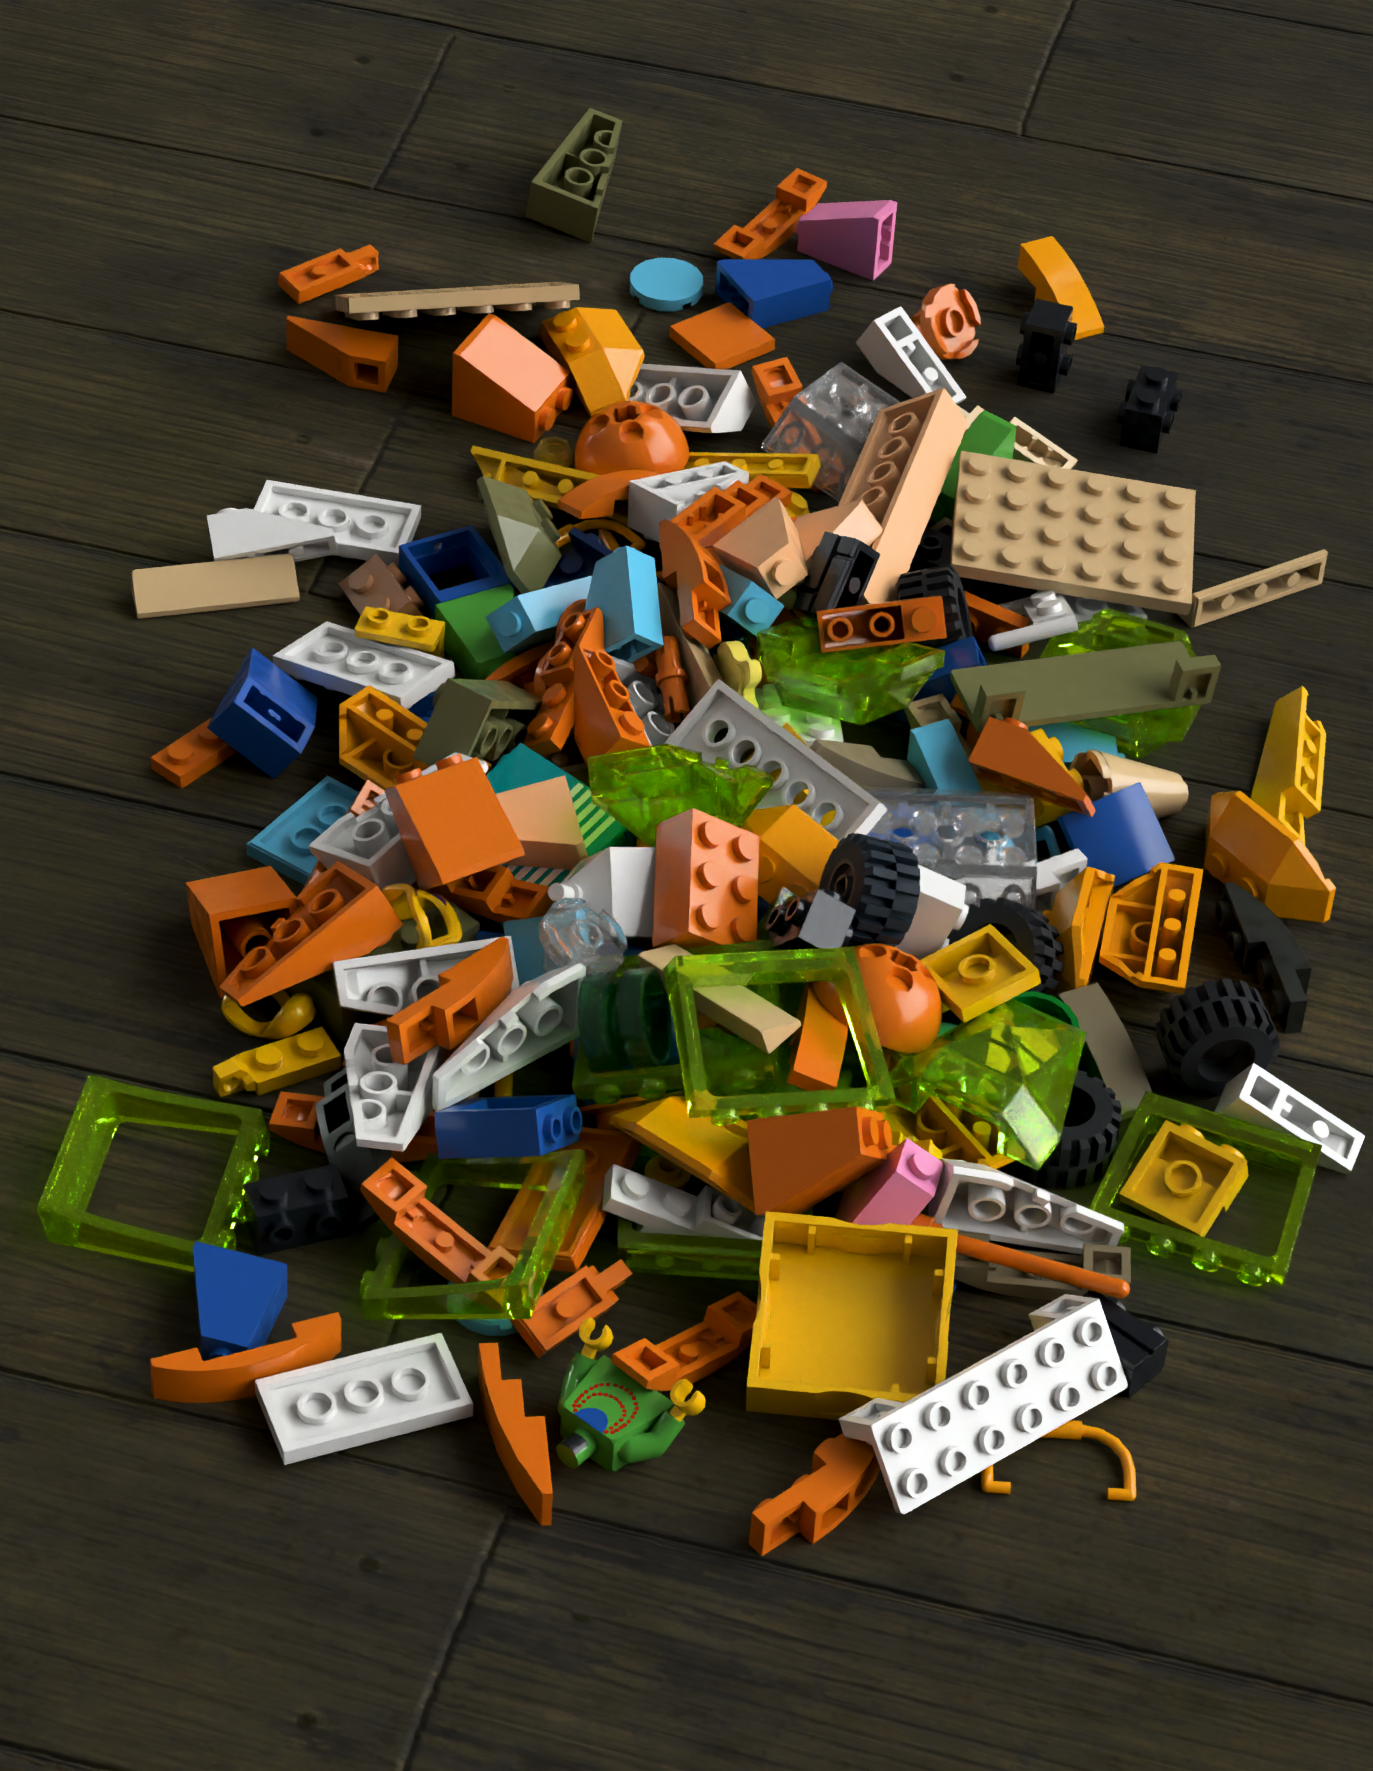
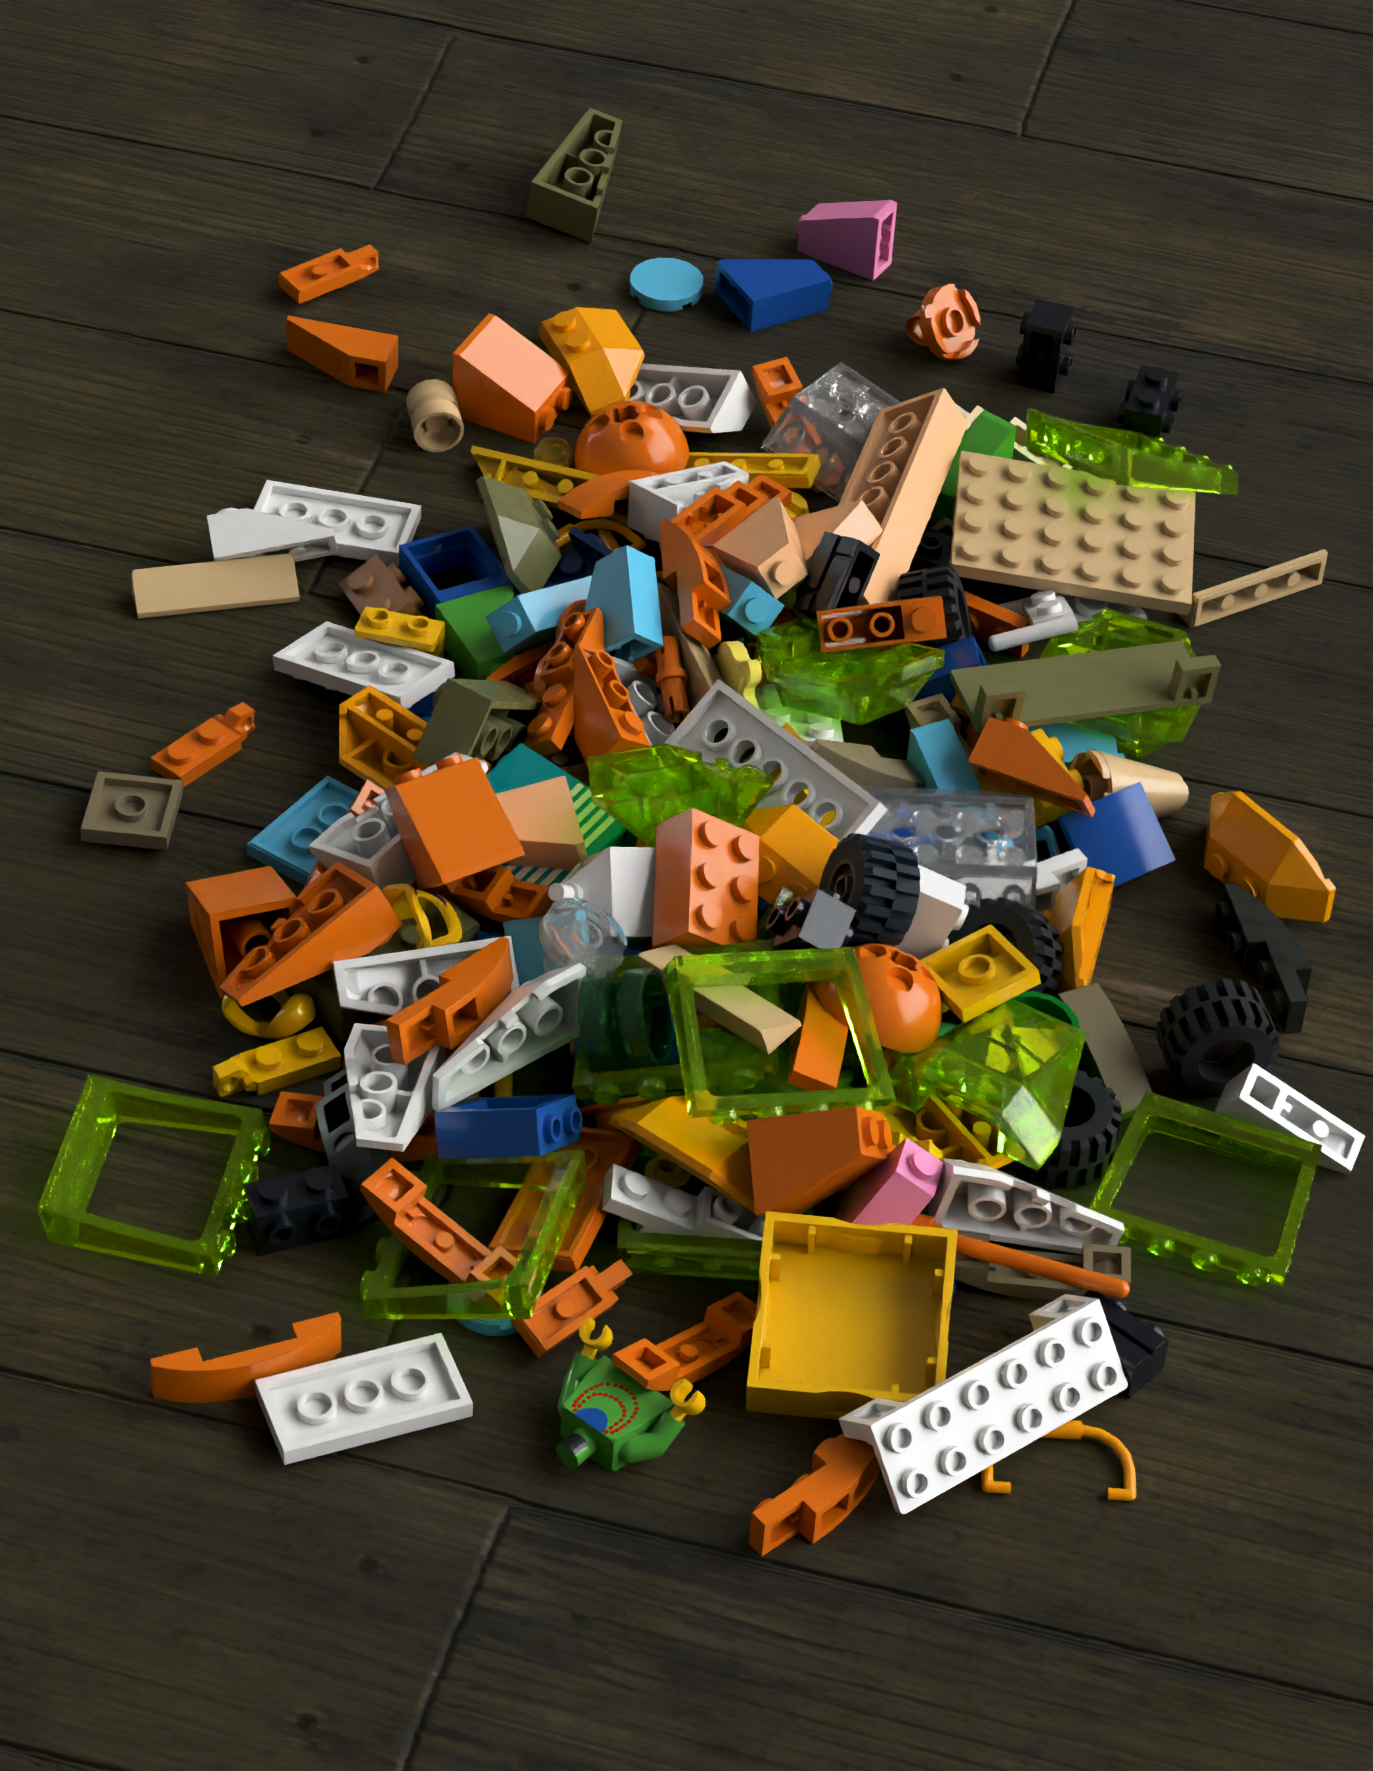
blue slope [193,1241,288,1361] -> none
blue slope [207,647,318,779] -> none
tan plate [334,282,580,320] -> none
orange slope [478,1342,553,1526] -> none
orange tile [669,302,775,369] -> none
orange slope [713,168,827,259] -> none
white slope [856,306,966,404] -> none
light orange slope [1018,236,1104,340] -> none
light orange wedge [1098,862,1203,995] -> none
yellow plate [1119,1120,1249,1242] -> none
yellow wedge [1250,686,1326,845] -> none
none -> dark tan plate [80,771,183,850]
none -> tan wheel [406,379,464,452]
none -> clear neon green windscreen [1026,408,1239,495]

